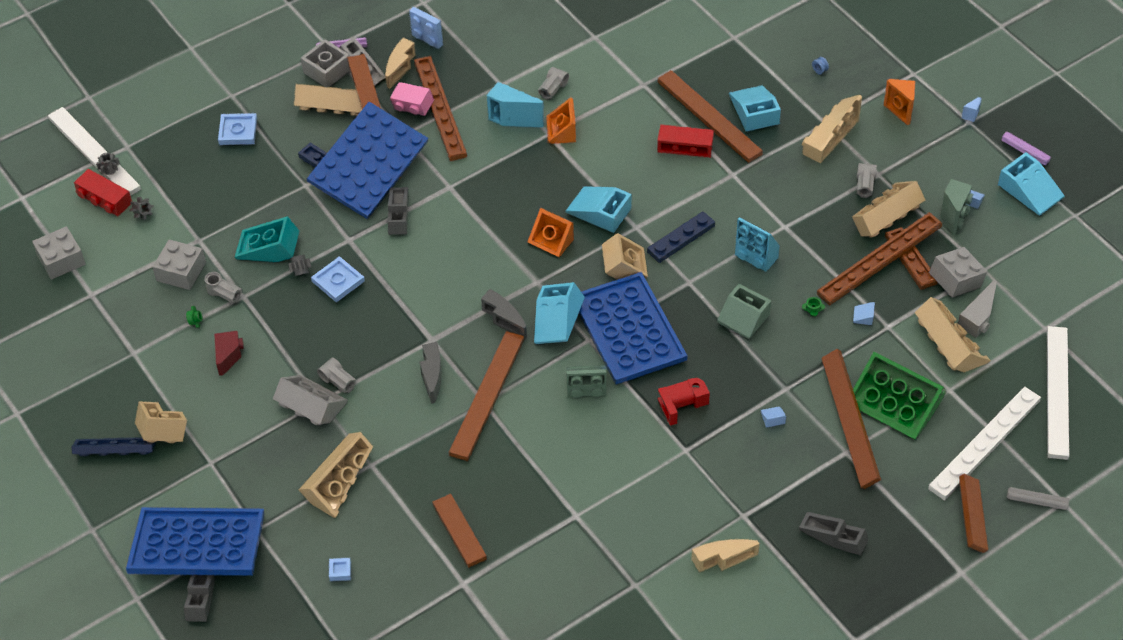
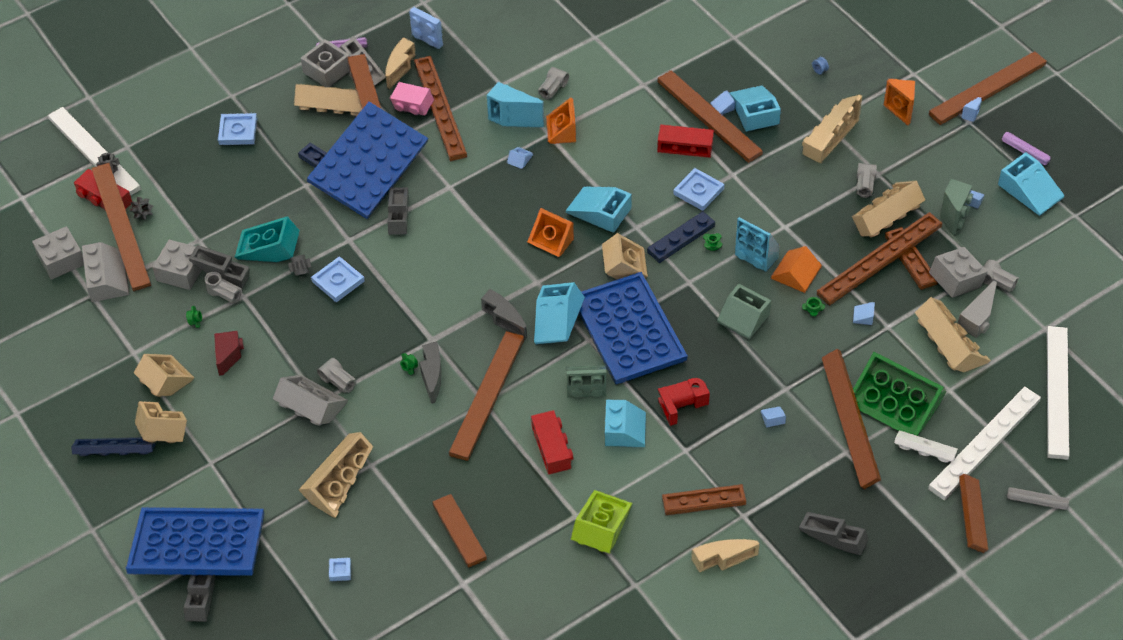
none -> light grey slope [82,242,129,302]
none -> dark orange tile [91,163,151,291]
none -> tan slope [134,354,194,397]
none -> dark grey slope [189,245,250,289]
none -> green plate [400,353,418,375]
none -> light blue slope [507,147,533,169]
none -> red brick [531,410,574,475]
none -> lime slope [571,490,632,553]
none -> medium azure slope [605,400,646,447]
none -> dark orange tile [662,484,746,515]
none -> light blue plate [673,168,724,211]
none -> green plate [703,233,723,251]
none -> light blue slope [710,91,735,115]
none -> orange slope [771,246,822,293]
none -> white tile [894,430,958,462]
none -> dark orange tile [929,51,1047,125]
none -> light grey piece [983,260,1019,292]

